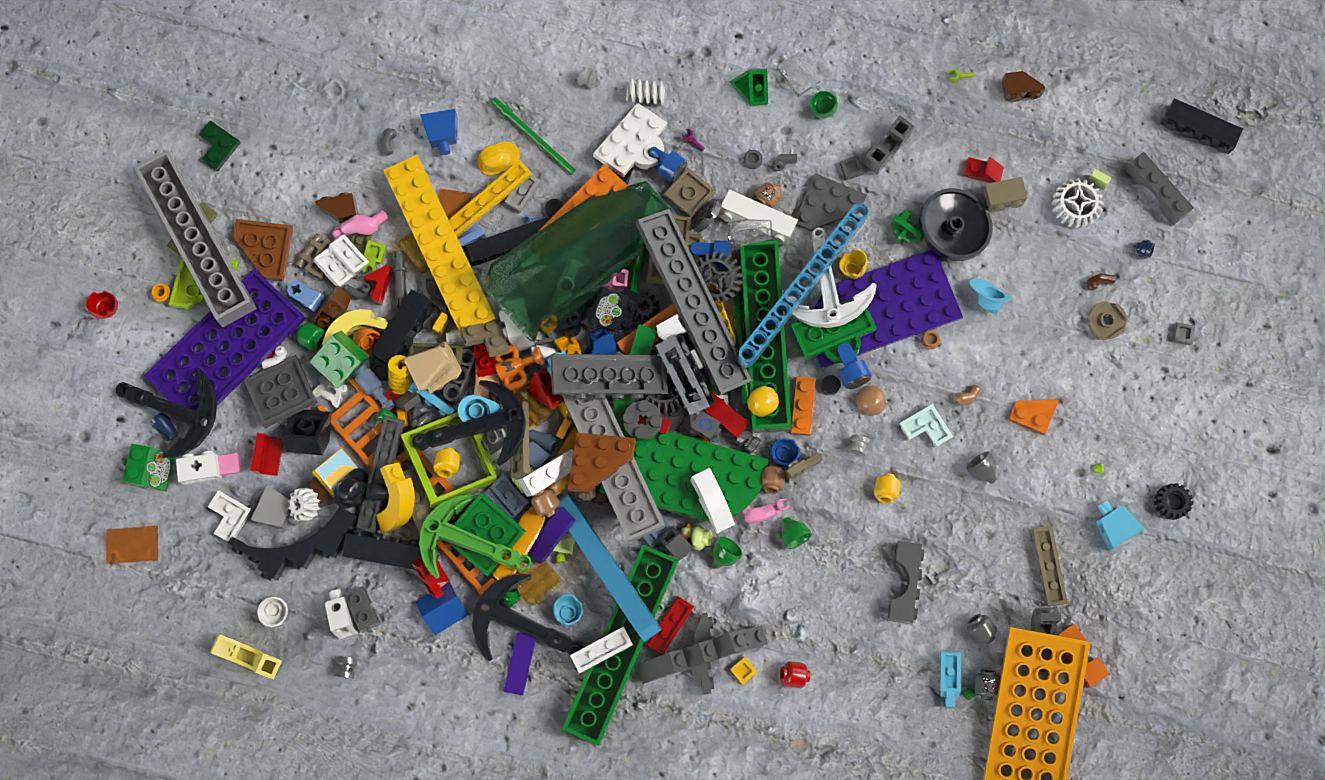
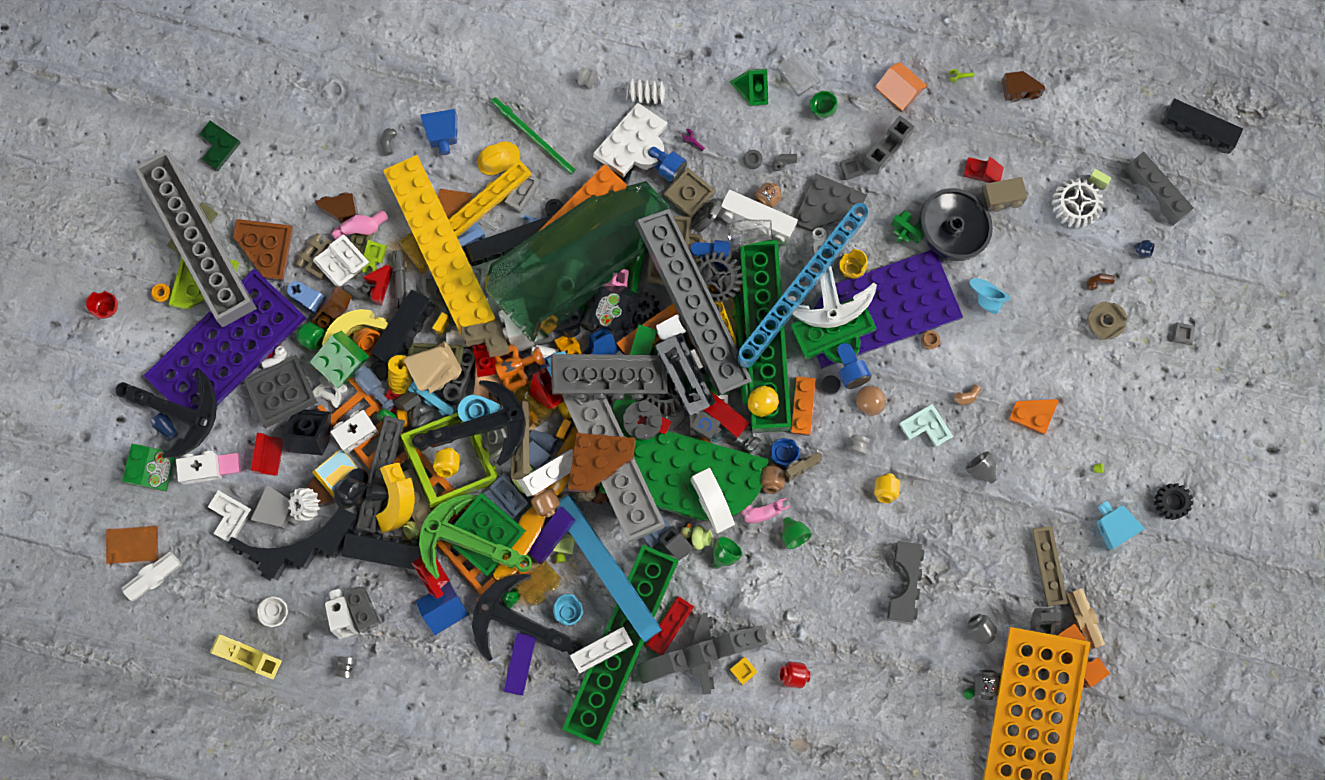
medium azure hinge [940,651,961,708] -> none
none -> white piece [122,552,181,602]
none -> white brick [330,410,379,454]
none -> yellowish green plate [403,520,420,540]
none -> orange slope [875,62,927,112]
none -> tan piece [1066,588,1105,650]

